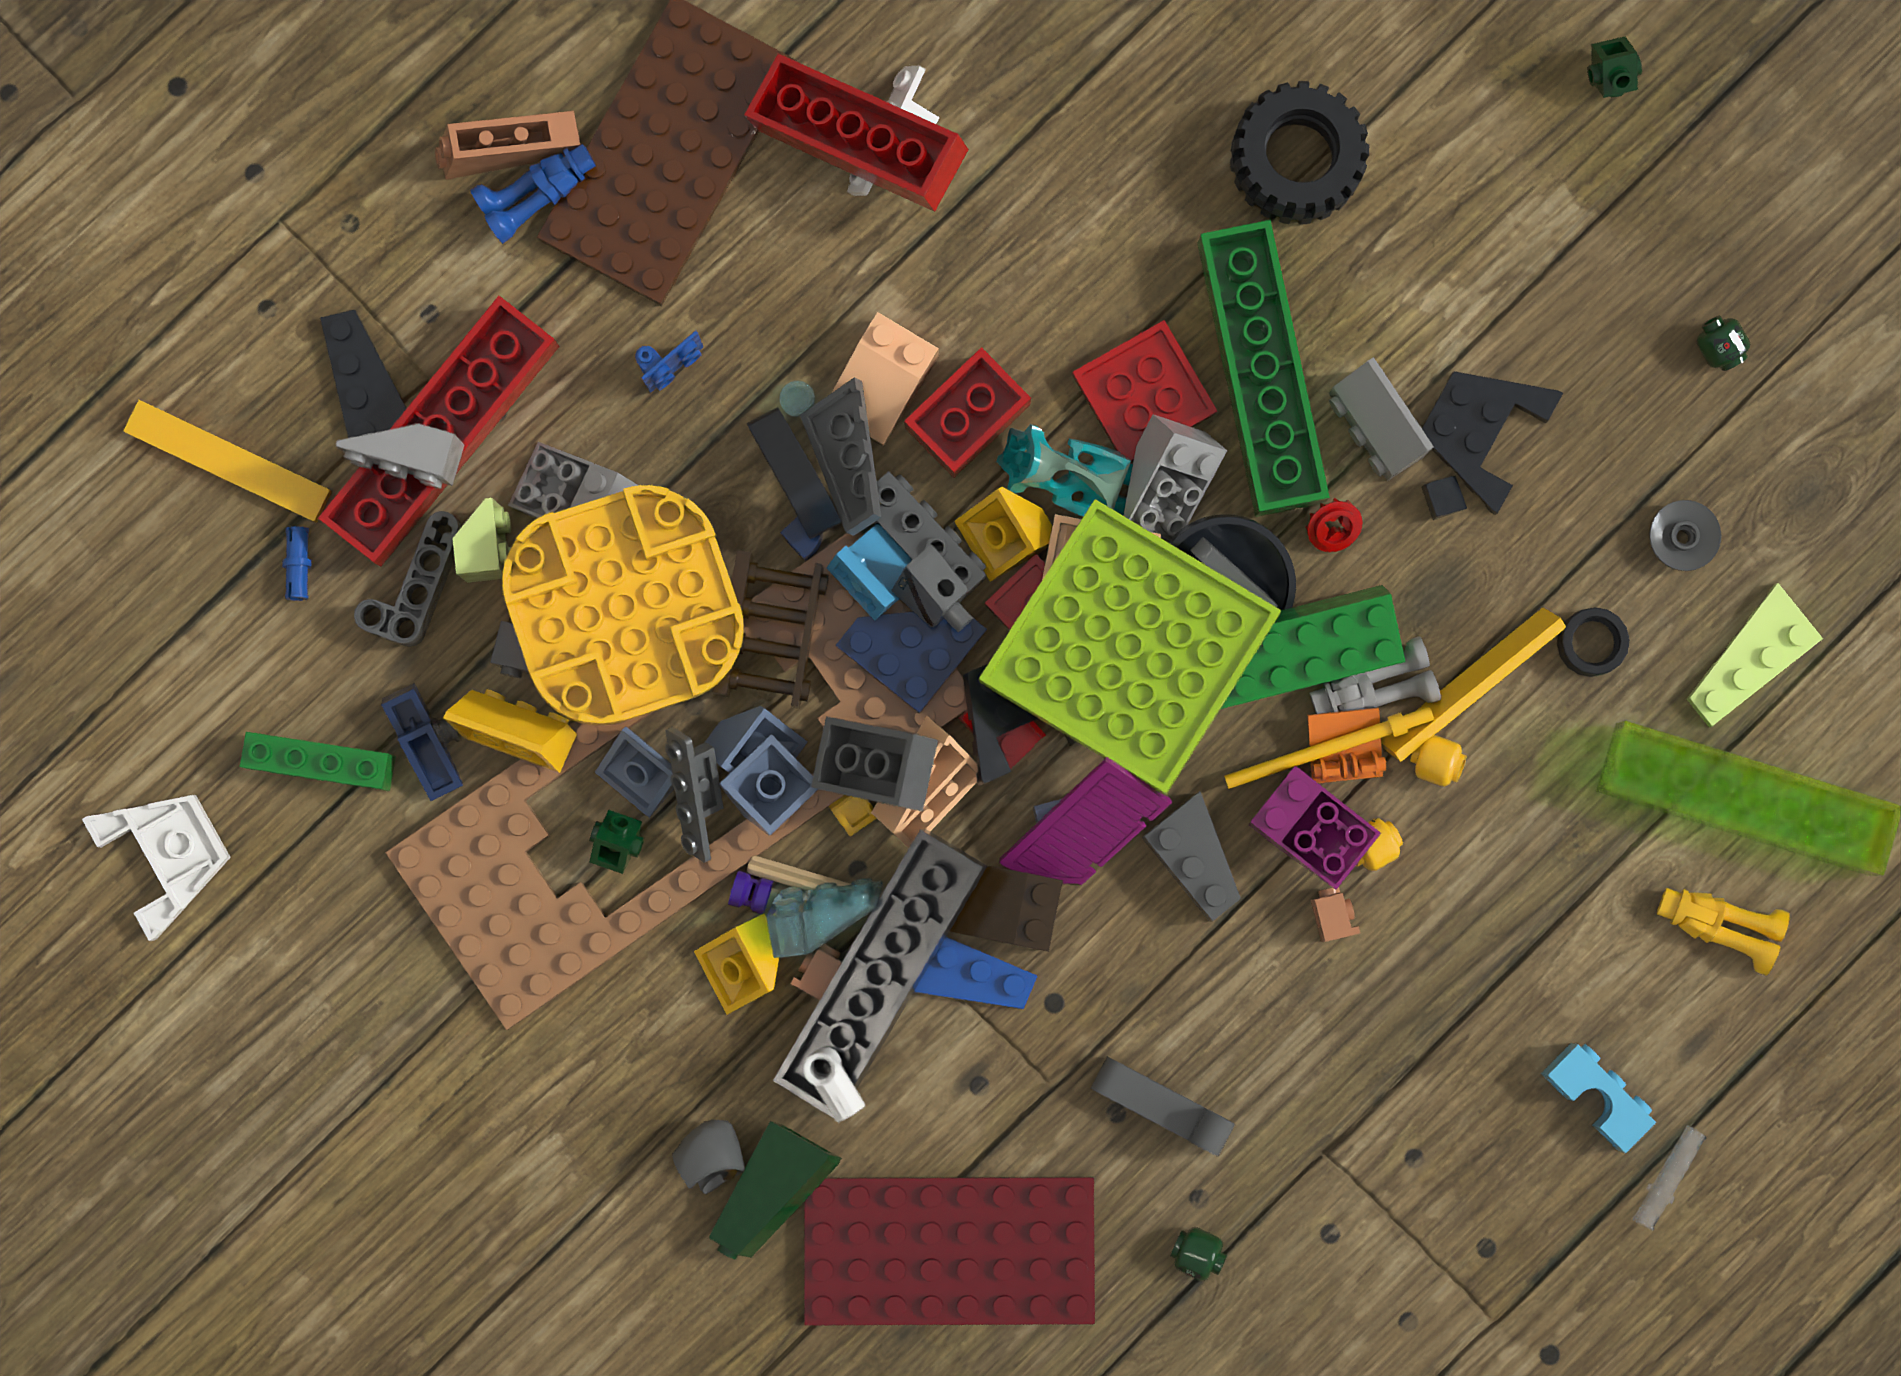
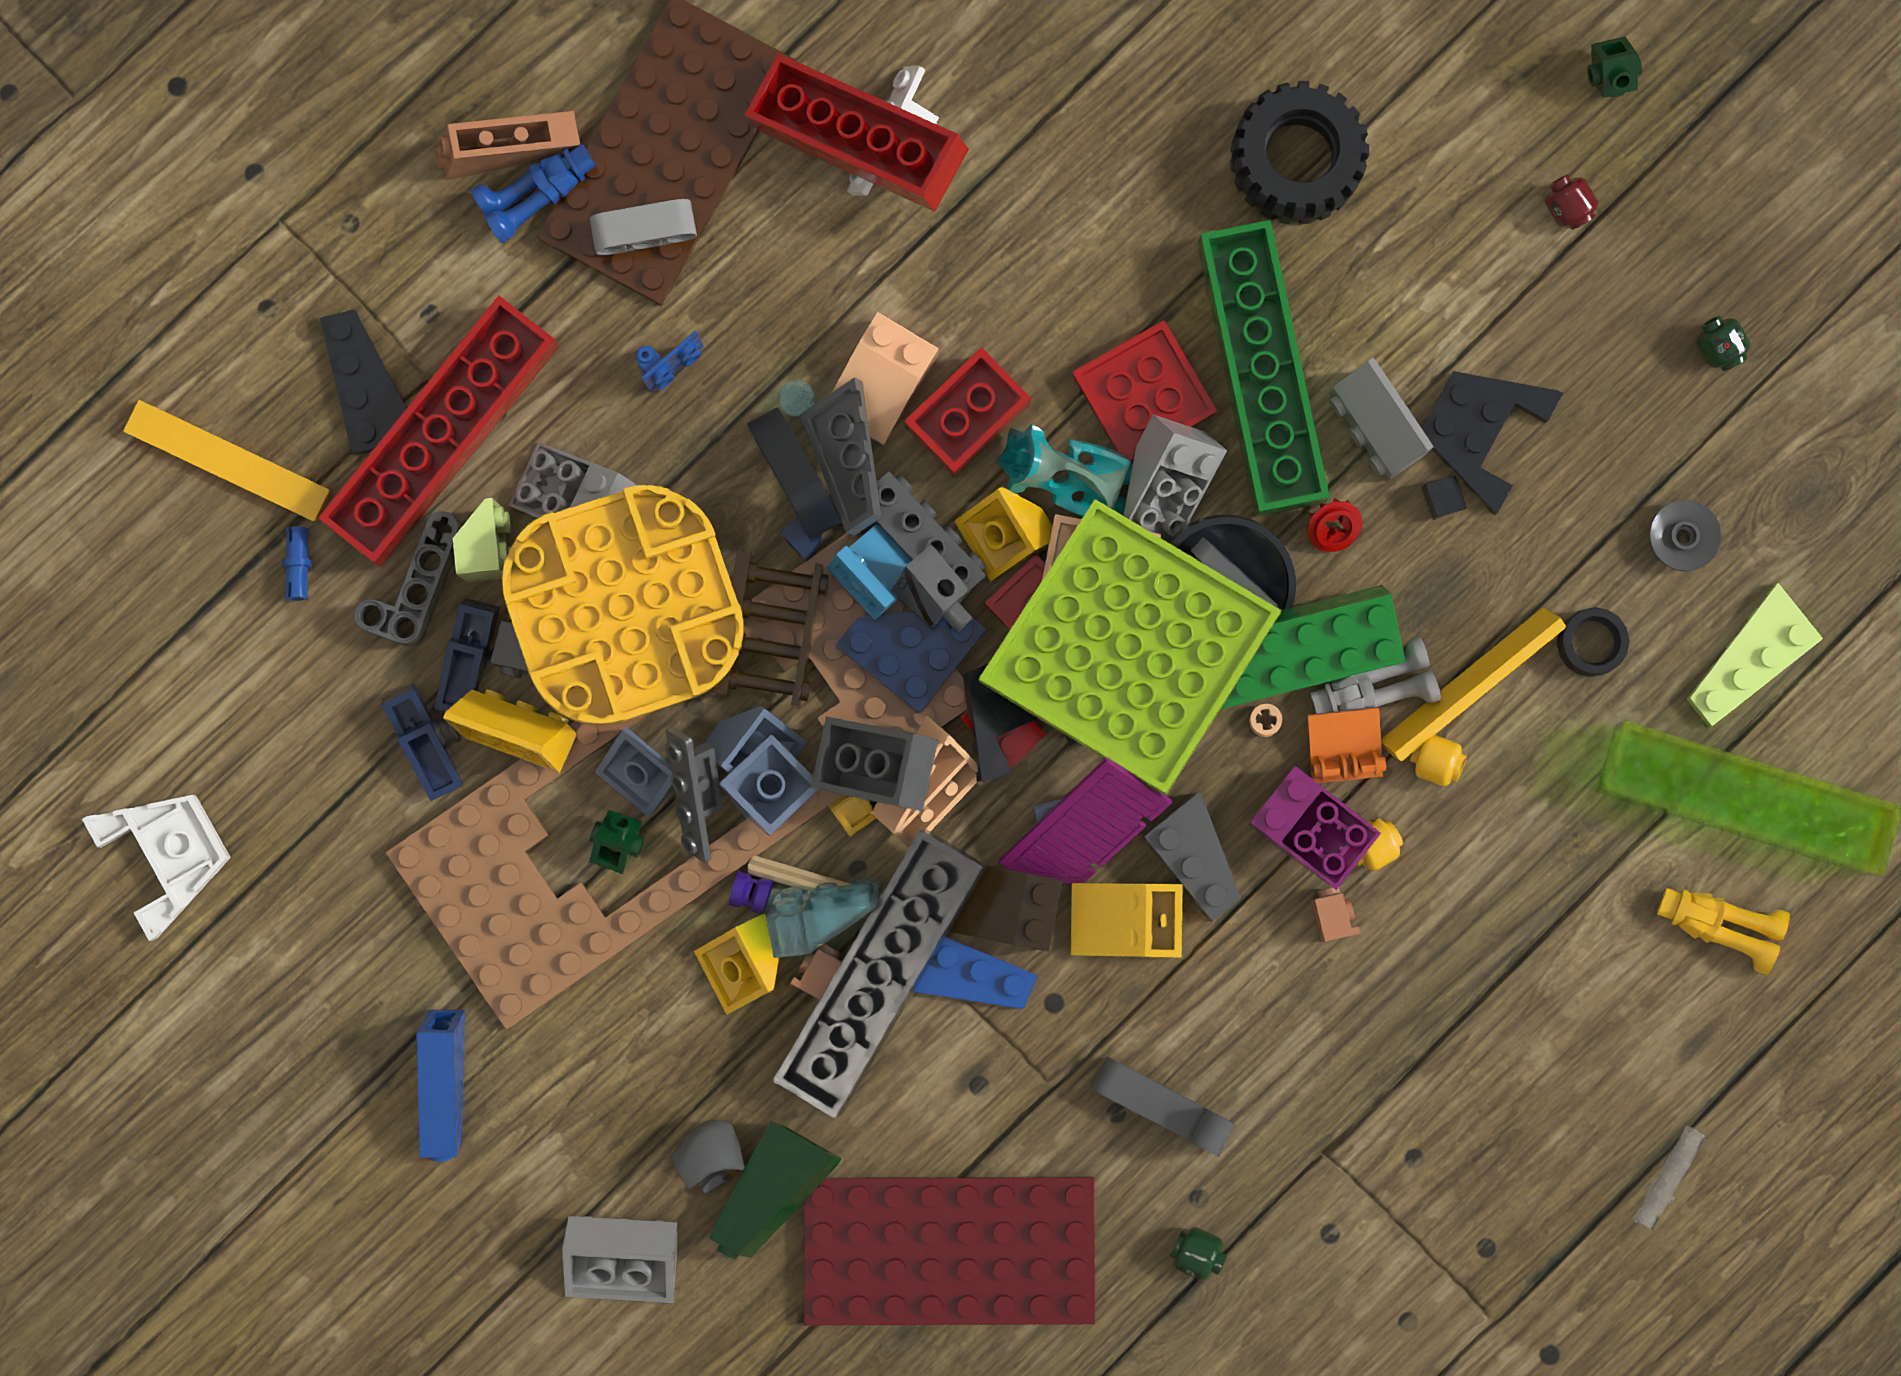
green brick [240,732,396,791] -> none
light grey slope [336,424,464,489] -> none
white piece [804,1047,865,1123] -> none
yellow bar [1224,706,1434,789] -> none
medium azure arch [1541,1043,1656,1153] -> none
none -> blue slope [417,1010,465,1162]
none -> dark blue slope [434,598,500,711]
none -> light grey slope [562,1216,678,1303]
none -> light grey beam [589,199,697,255]
none -> yellow slope [1071,883,1182,957]
none -> light nougat bush [1249,704,1282,737]
none -> dark red head [1545,174,1598,230]

